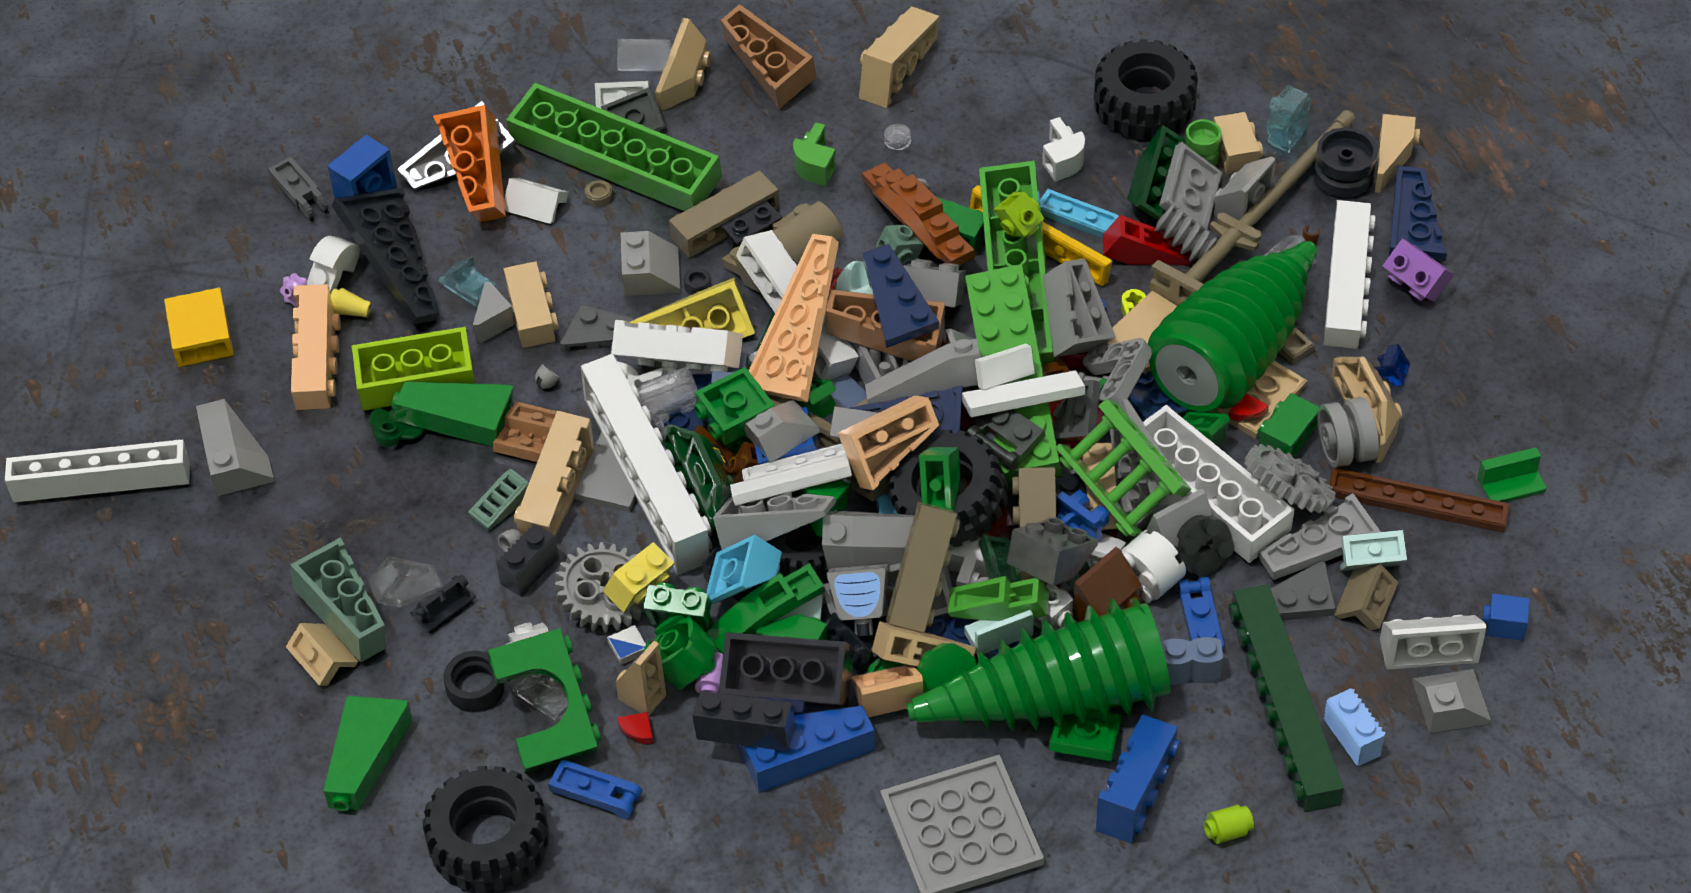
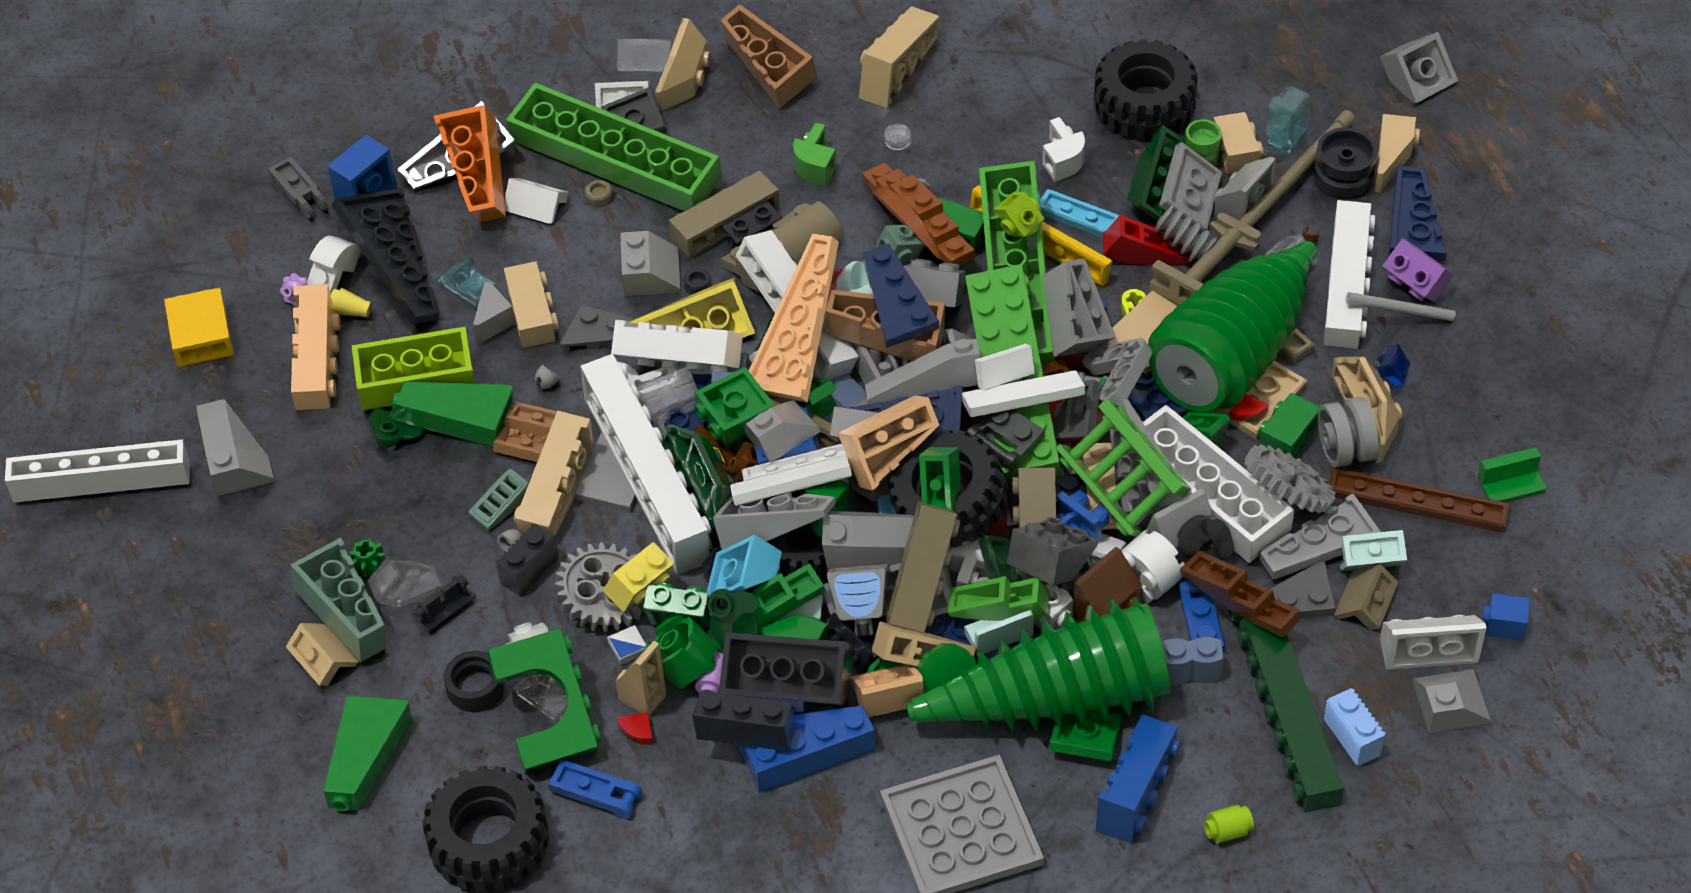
none -> green gear [347,539,386,577]
none -> dark green plate [707,588,760,646]
none -> reddish brown slope [1180,551,1301,638]
none -> light grey bar [1346,292,1456,322]
none -> light grey slope [1380,32,1458,103]

